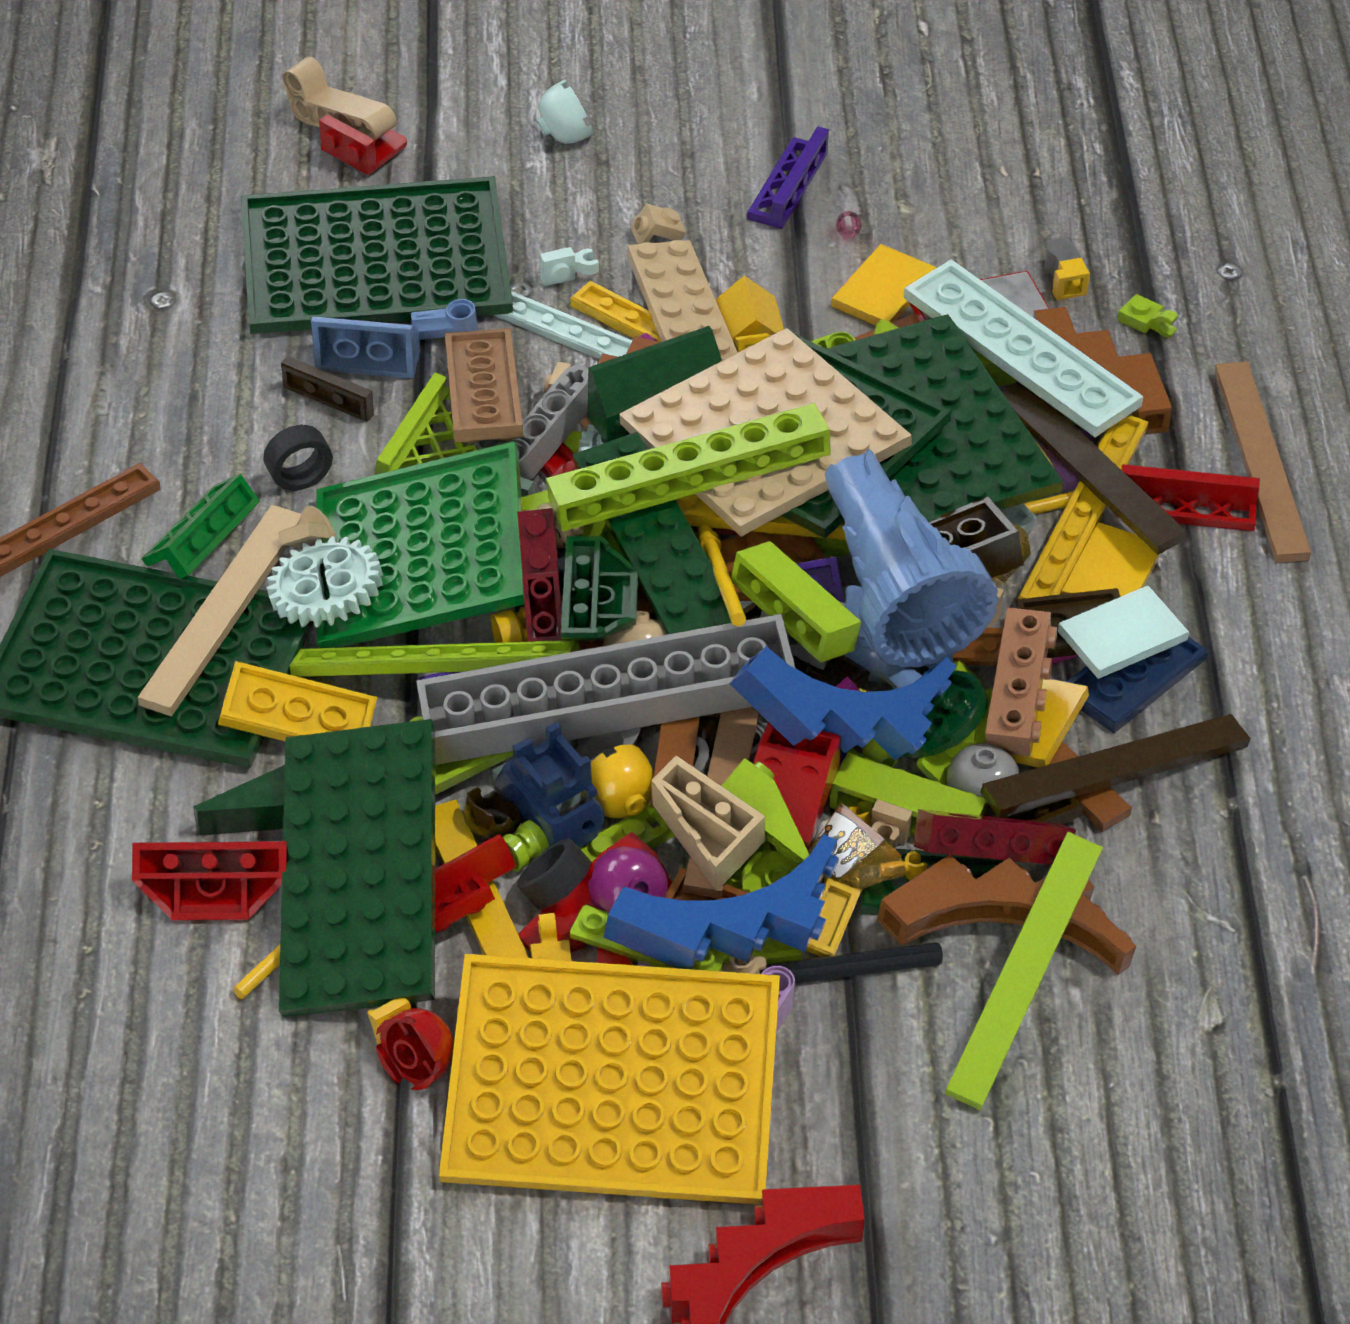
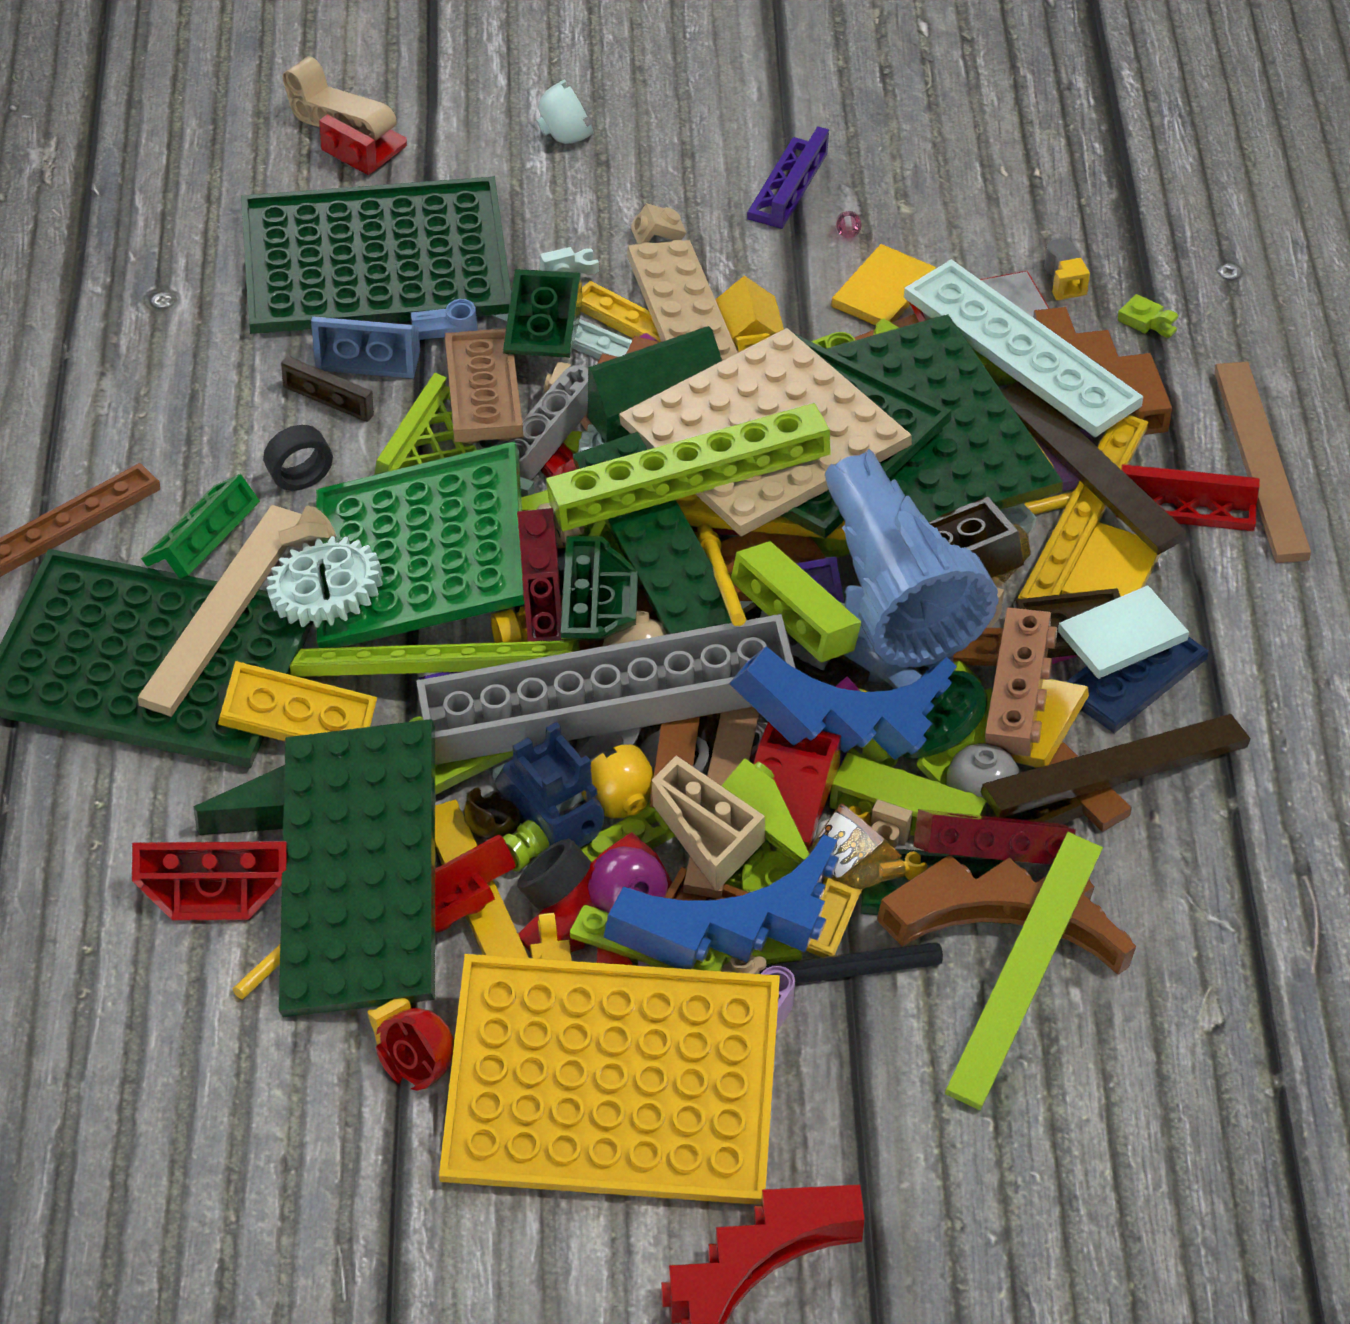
none -> dark green slope [503,269,583,358]

